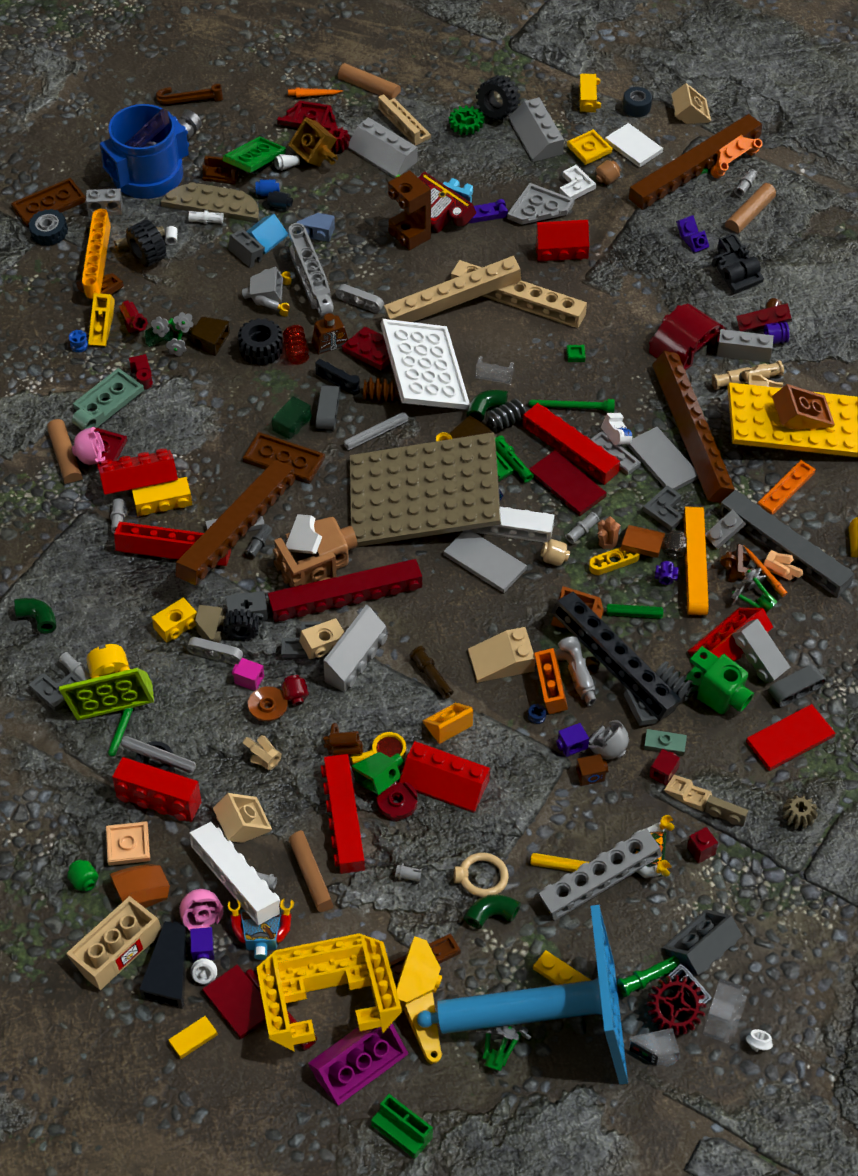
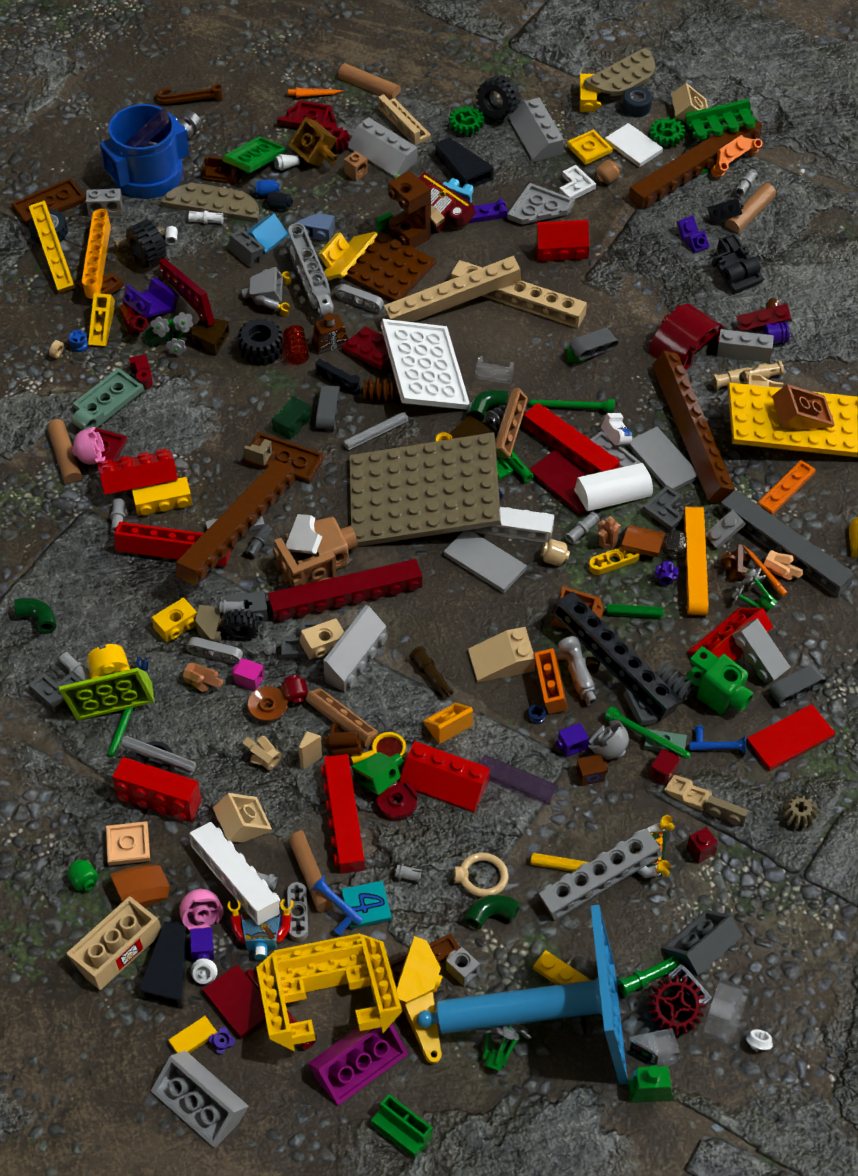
none -> yellow plate [29,201,75,293]
none -> tan tile [49,340,64,359]
none -> dark purple panel [122,278,179,318]
none -> dark blue bush [136,657,149,673]
none -> light grey slope [151,1050,249,1147]
none -> dark red wing [158,258,215,326]
none -> nougat rock [183,662,223,692]
none -> dark purple plate [209,1027,235,1054]
none -> light grey pin [220,599,244,615]
none -> dark tan panel [243,439,272,466]
none -> light grey beam [287,882,308,942]
none -> tan slope [299,731,322,770]
none -> medium nougat brick [306,688,379,747]
none -> blue piece [310,875,363,936]
none -> yellow bracket [318,232,378,281]
none -> teal tile [341,880,392,929]
none -> reddish brown plate [343,232,436,302]
none -> medium nougat brick [344,151,368,181]
none -> green tile [376,212,393,233]
none -> tan piece [431,206,445,227]
none -> black slope [435,137,494,188]
none -> light grey brick [446,947,480,987]
none -> clear purple tile [480,755,558,805]
none -> medium nougat brick [496,388,528,459]
none -> dark grey beam [569,328,619,361]
none -> white brick [574,463,653,511]
none -> dark tan plate [583,48,655,96]
none -> green piece [605,706,690,759]
none -> green torso [629,1065,673,1103]
none -> green gear [649,117,685,147]
none -> green fence [685,99,757,140]
none -> blue piece [690,725,746,755]
none -> black hinge [707,198,744,223]

